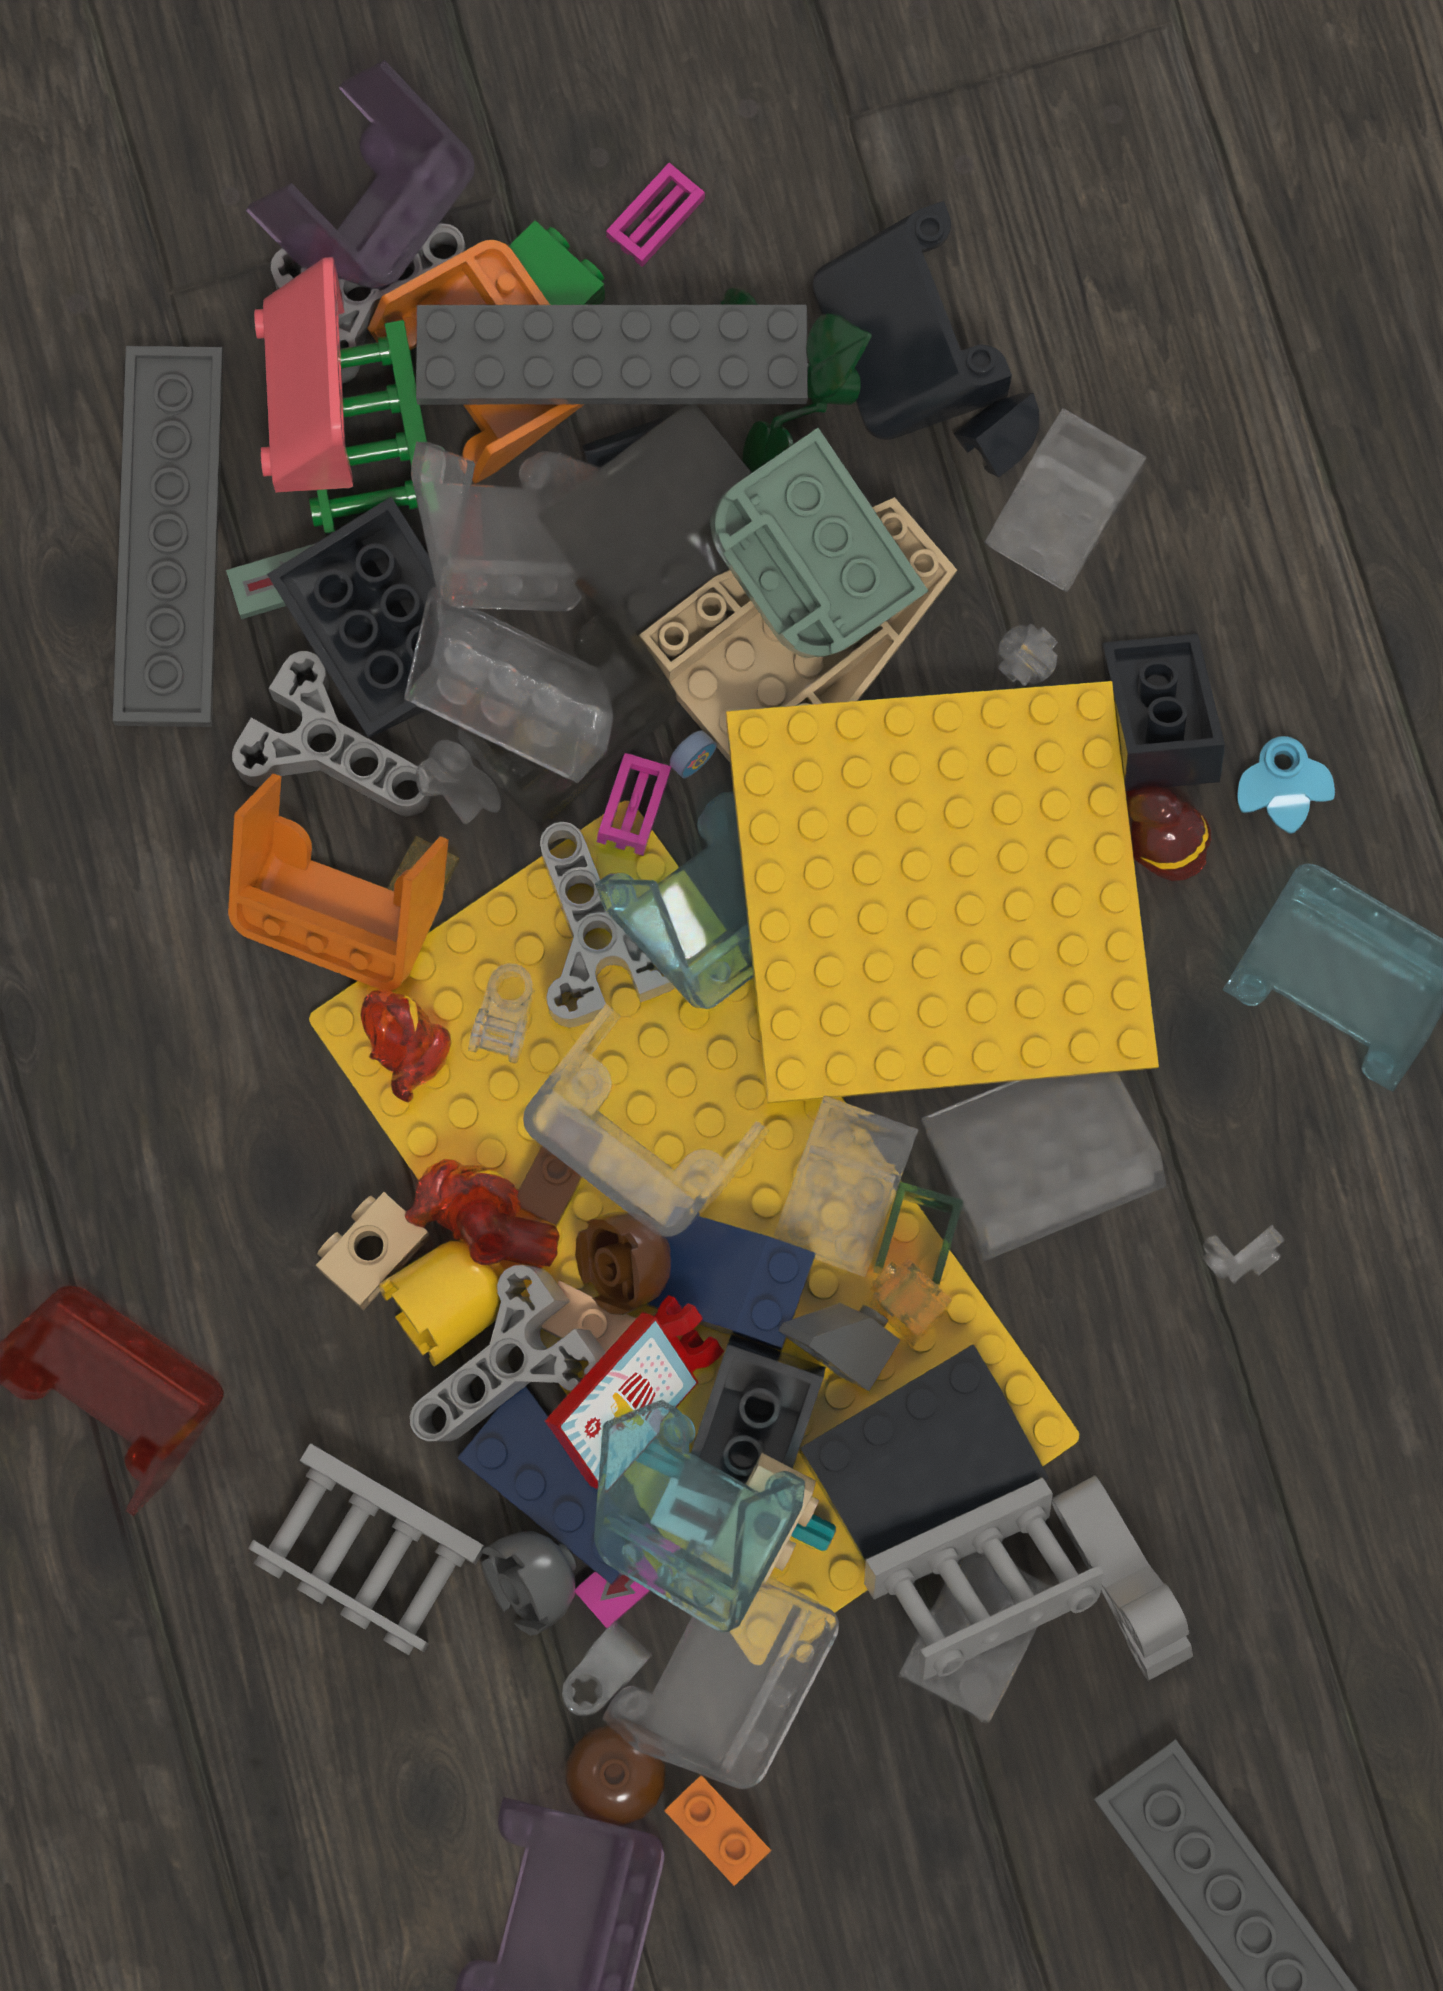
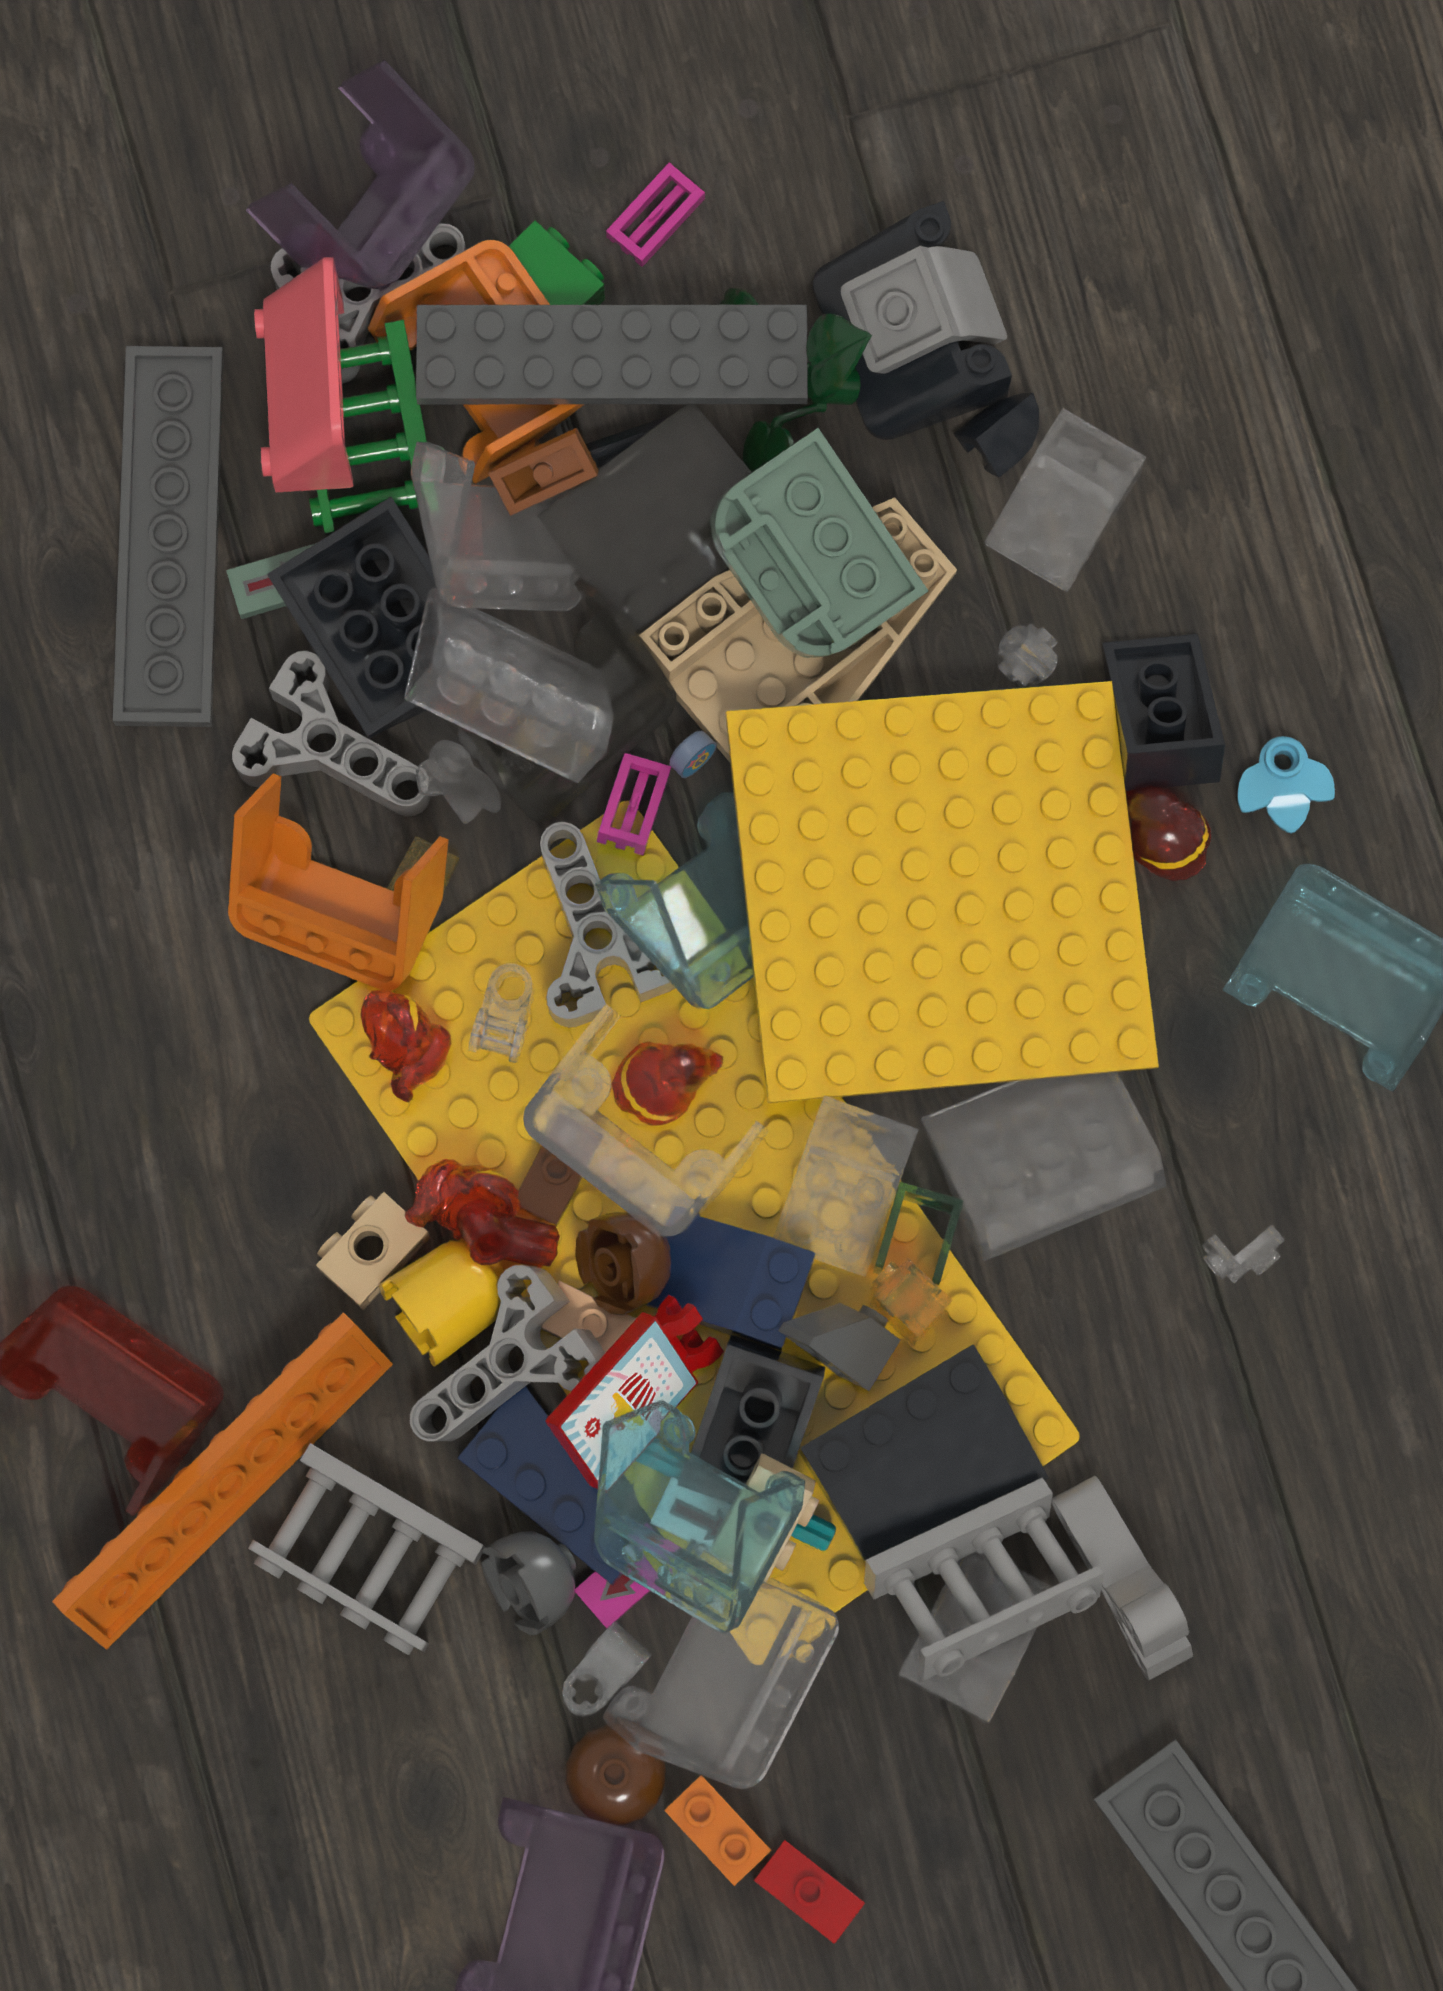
none -> orange plate [52,1312,393,1650]
none -> dark orange slope [488,428,599,516]
none -> clear red hair [611,1041,723,1126]
none -> red plate [754,1840,865,1944]
none -> light grey piece [841,246,1007,374]

